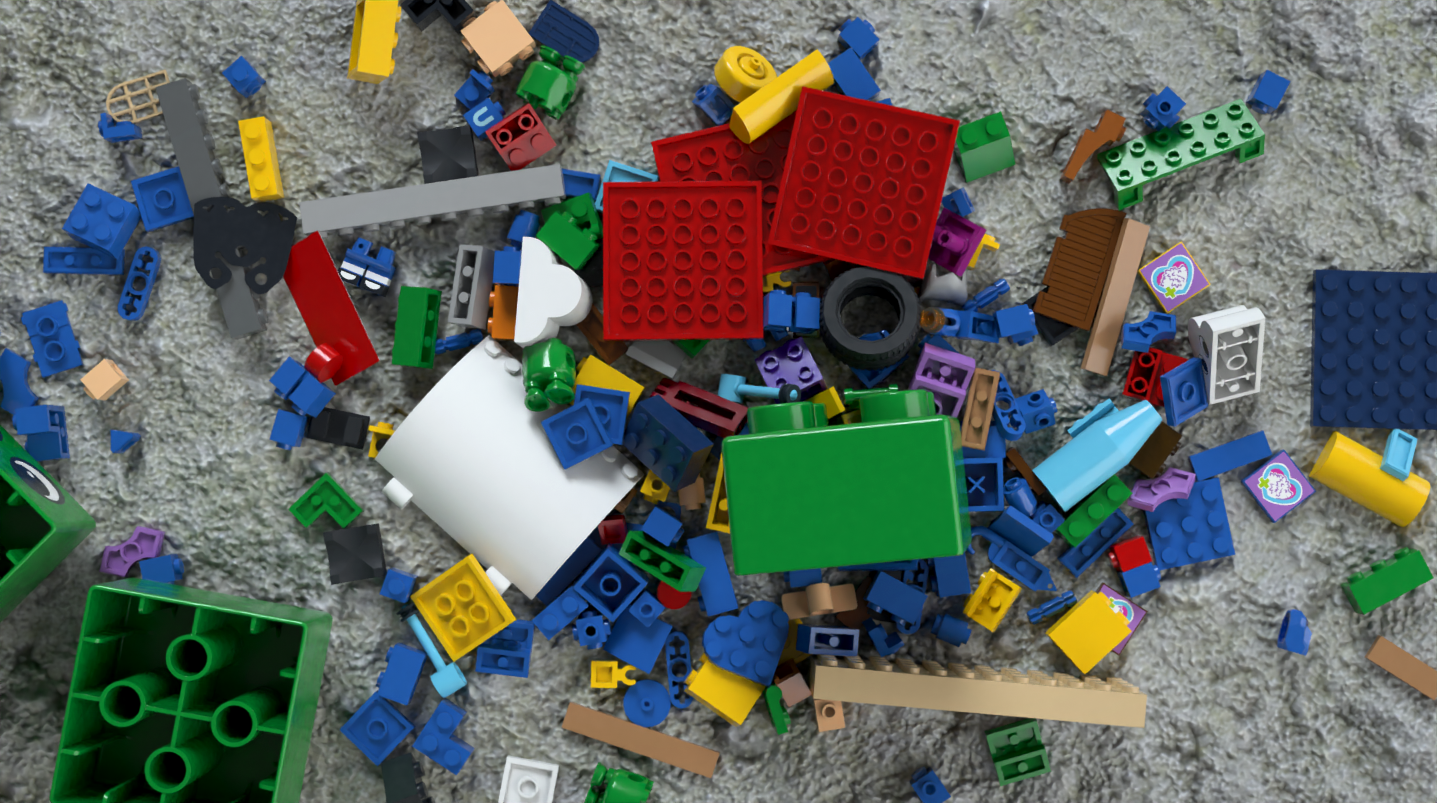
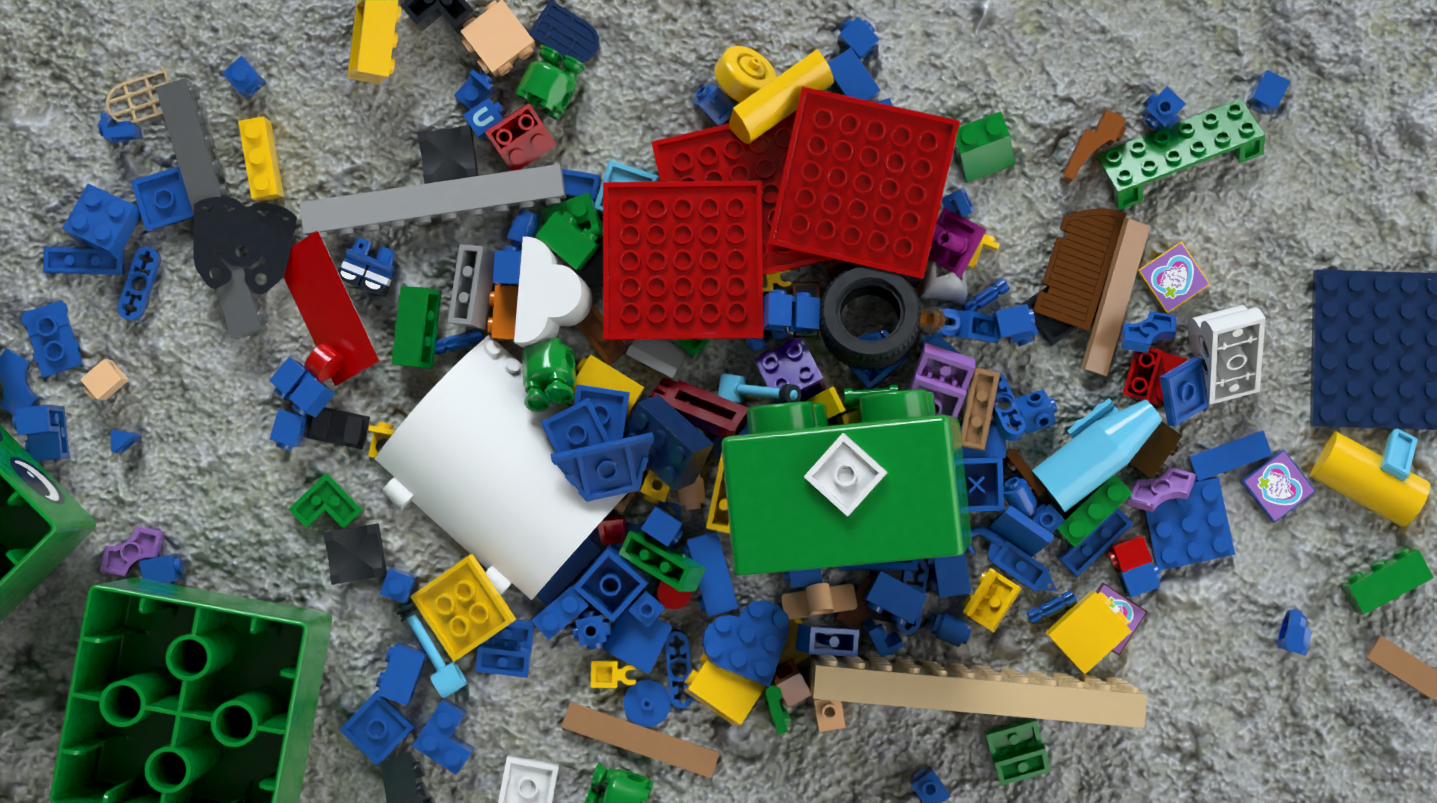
none -> blue wing [550,432,654,502]
none -> white tile [804,433,888,517]

